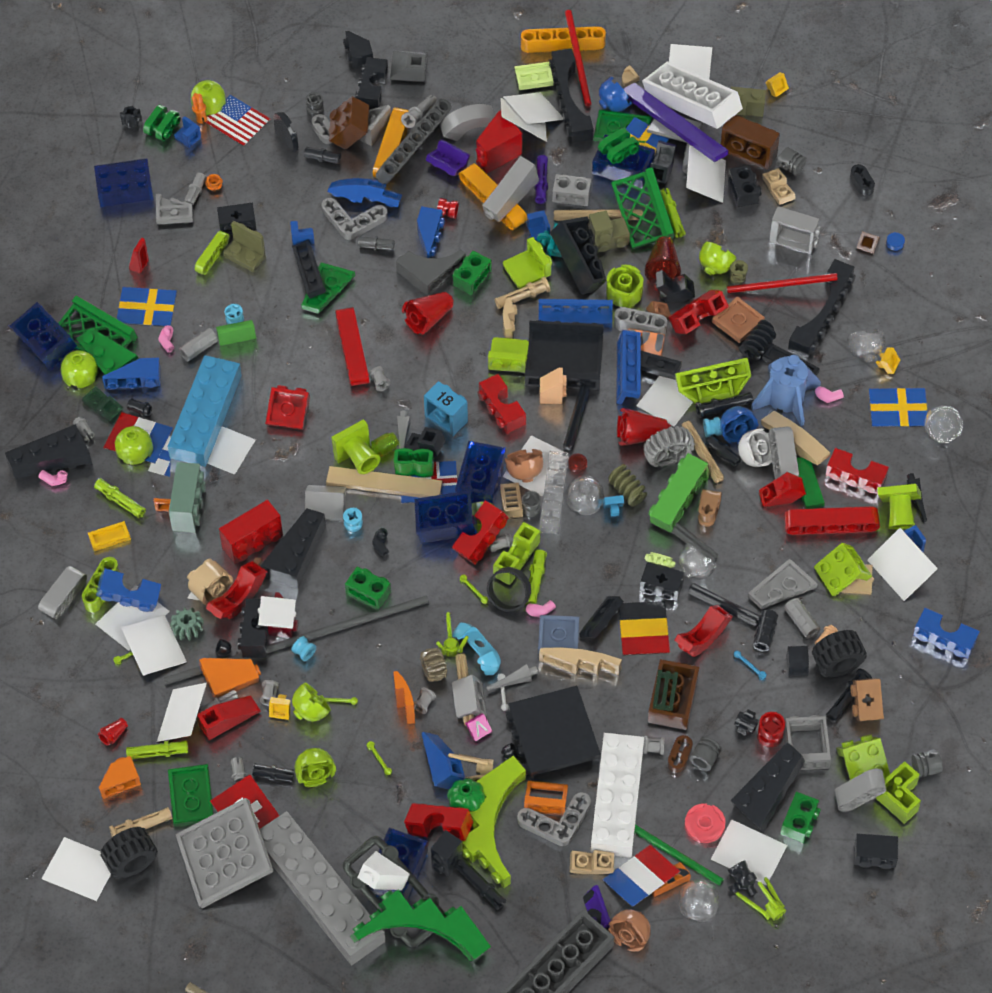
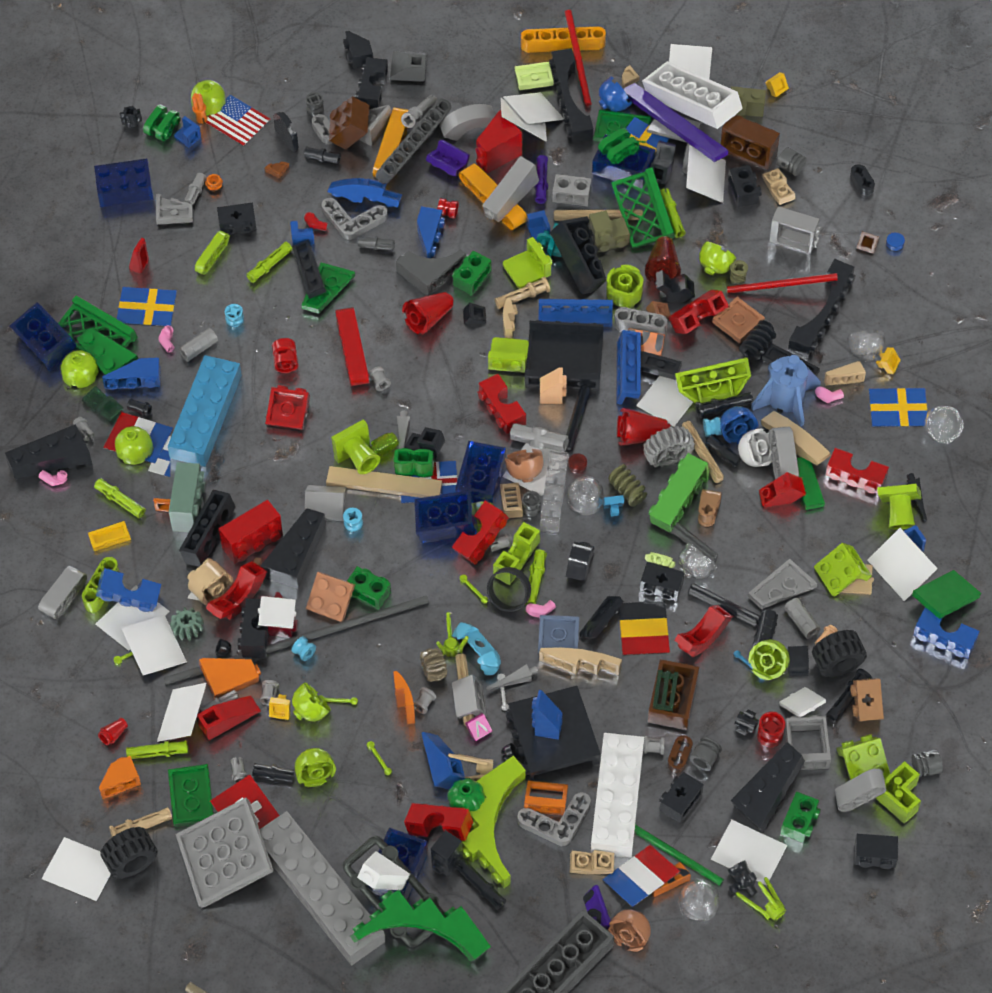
white sticker [207,426,255,475] -> none
bright green panel [216,320,256,346] -> none
olive bracket [223,221,266,272] -> none
black arm [372,528,389,557] -> none
dark azure brick [424,381,468,436] -> none
coral tile [685,803,725,843] -> none
red beam [784,506,880,535] -> none
none -> black brick [179,490,236,567]
none -> lime pin [246,241,293,283]
none -> dark orange tile [264,161,289,179]
none -> red wheel [272,338,298,373]
none -> red arm [304,212,328,231]
none -> nougat plate [306,572,355,622]
none -> black slope [463,302,486,324]
none -> light grey piece [510,423,569,452]
none -> blue slope [532,690,563,740]
none -> black brick [565,542,595,581]
none -> black brick [659,772,704,823]
none -> lime cylinder [748,639,790,680]
none -> white piece [779,687,826,718]
none -> tan slope [824,361,866,386]
none -> green tile [912,570,981,619]

